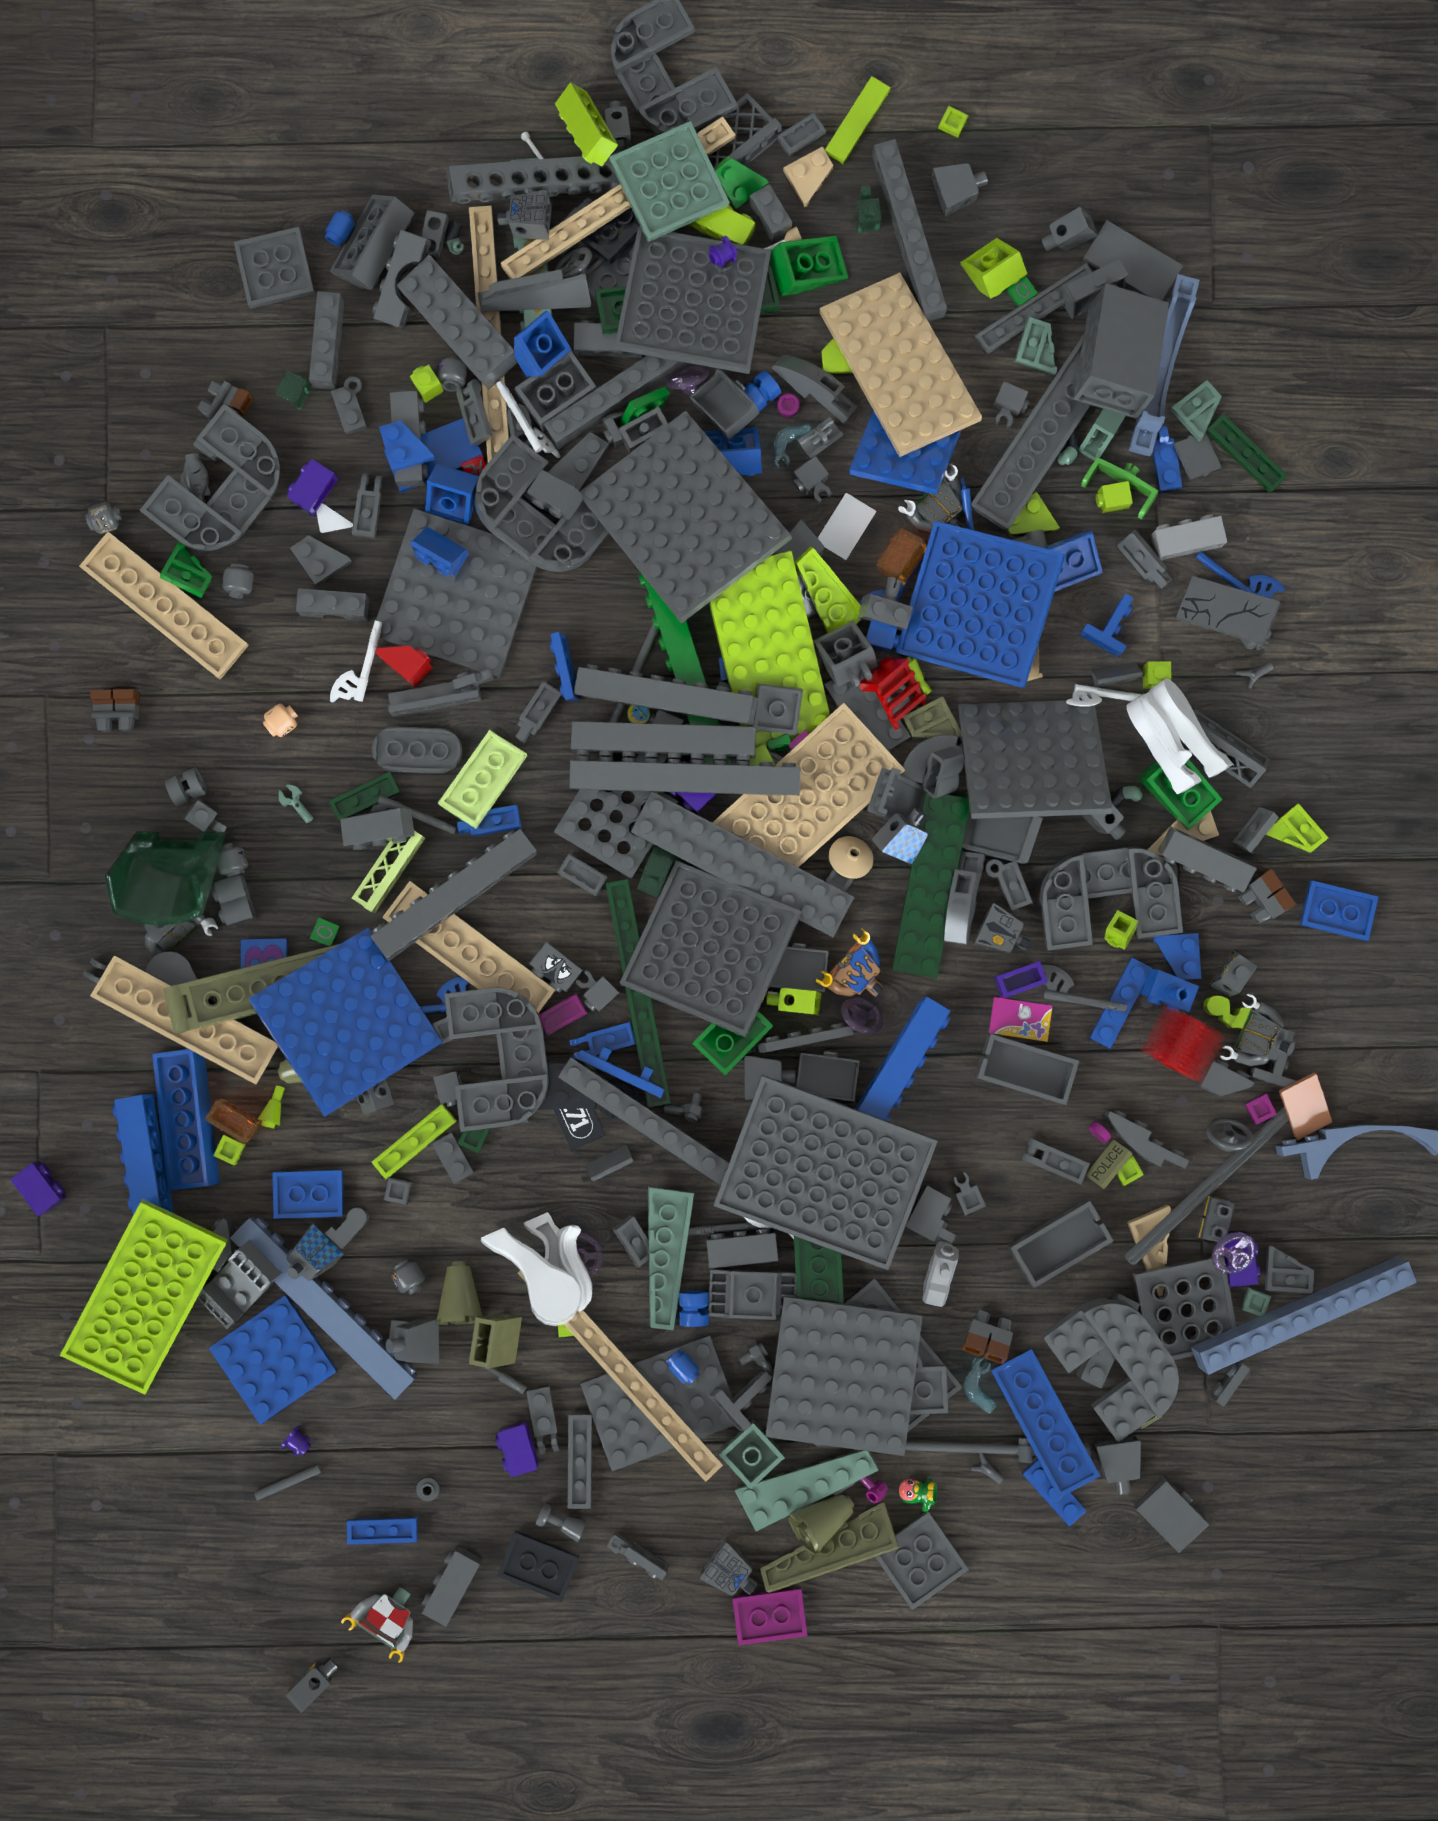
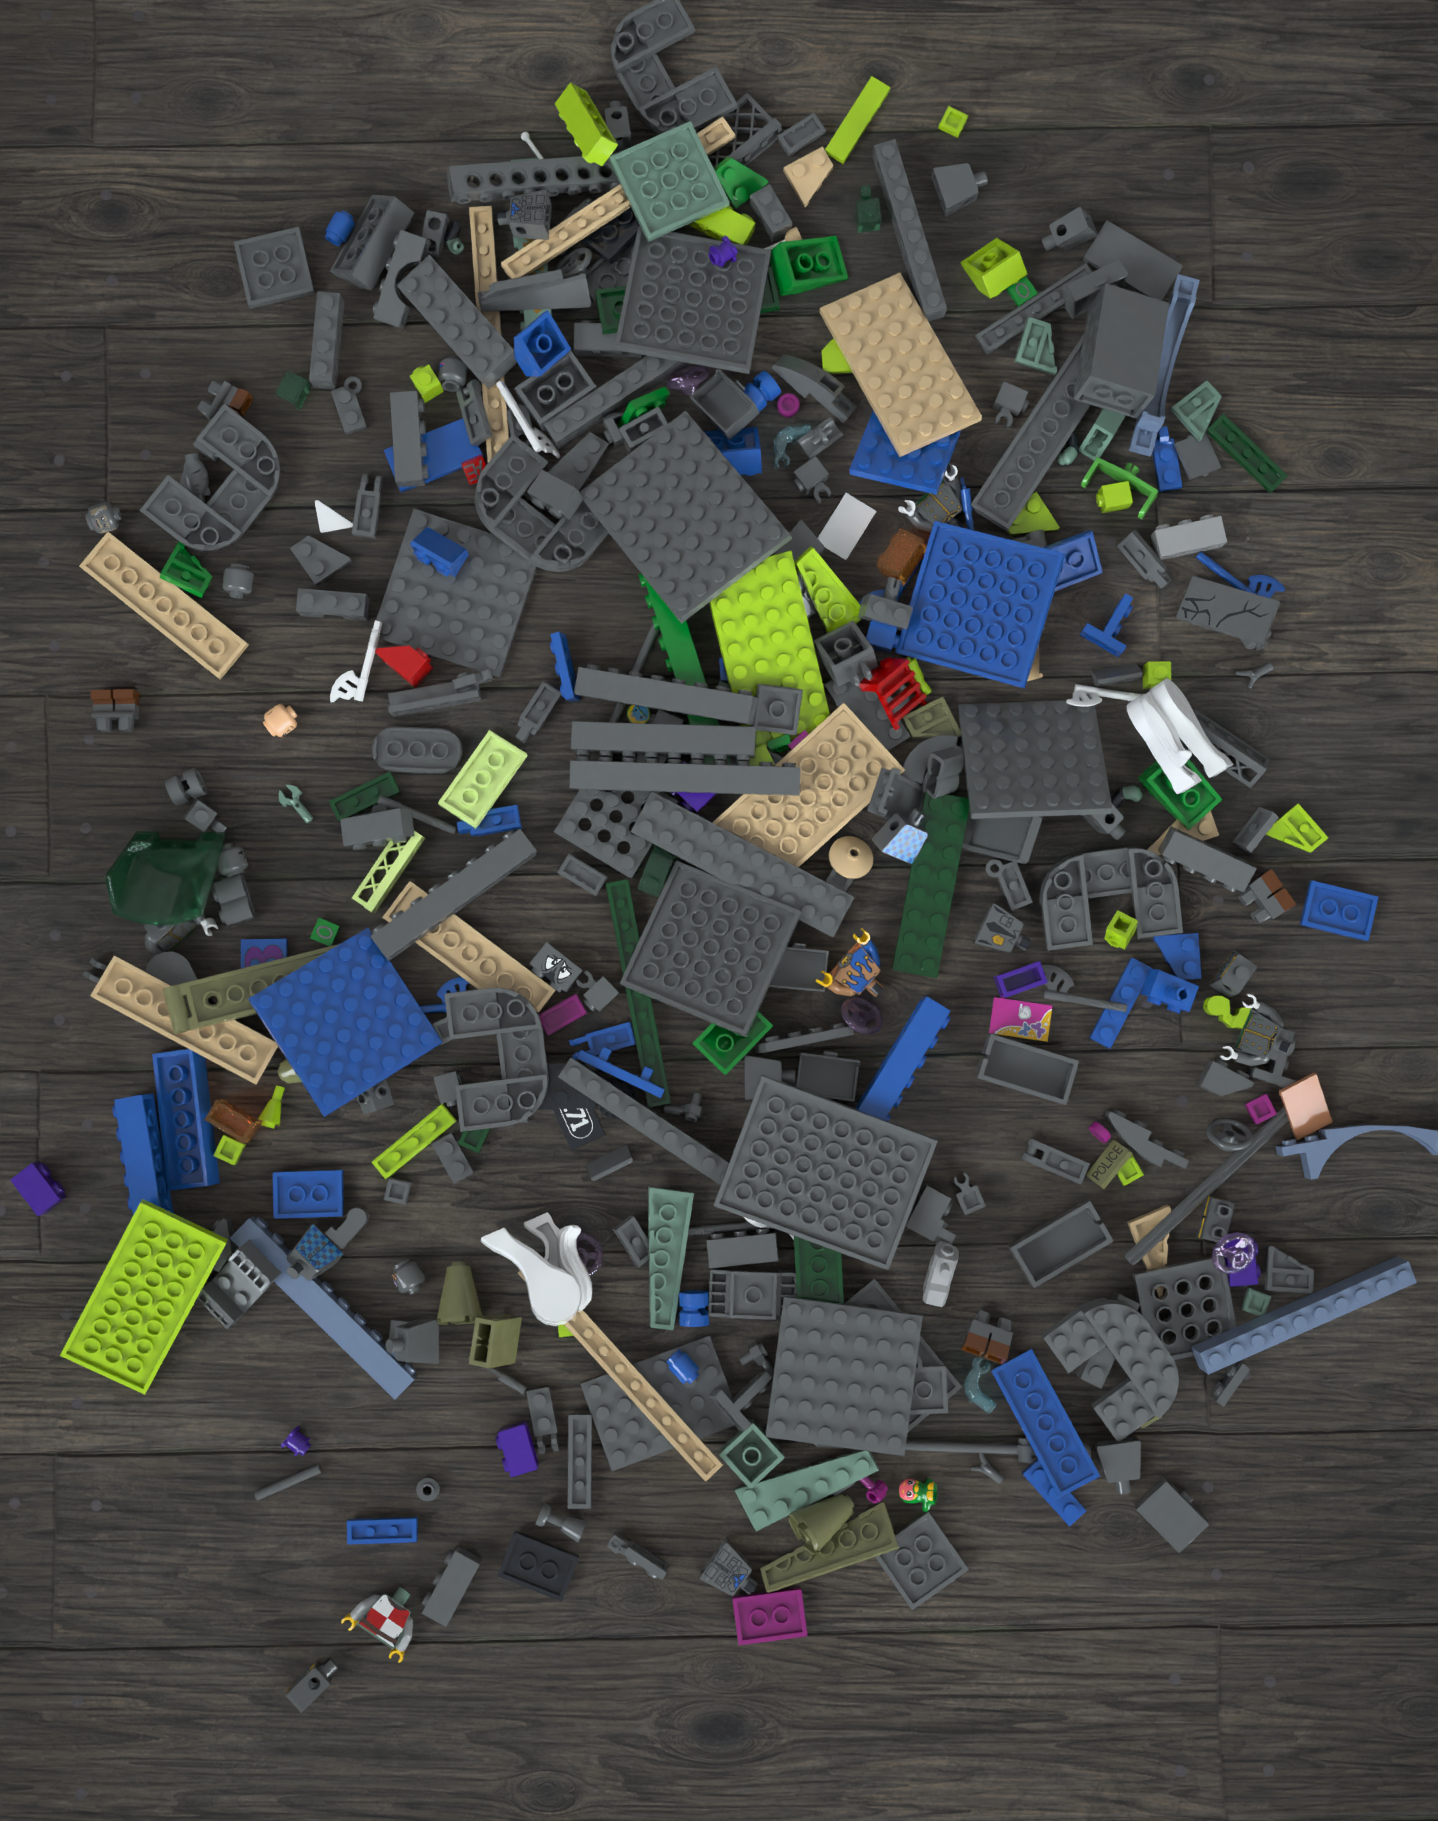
blue plate [209,1294,338,1425] -> none
dark purple piece [287,459,338,516] -> none
blue wing [379,420,435,472] -> none
blue slope [425,464,479,526] -> none
lime torso [767,988,821,1015] -> none
dark grey slope [944,851,985,945] -> none
red piece [1141,1006,1226,1082] -> none

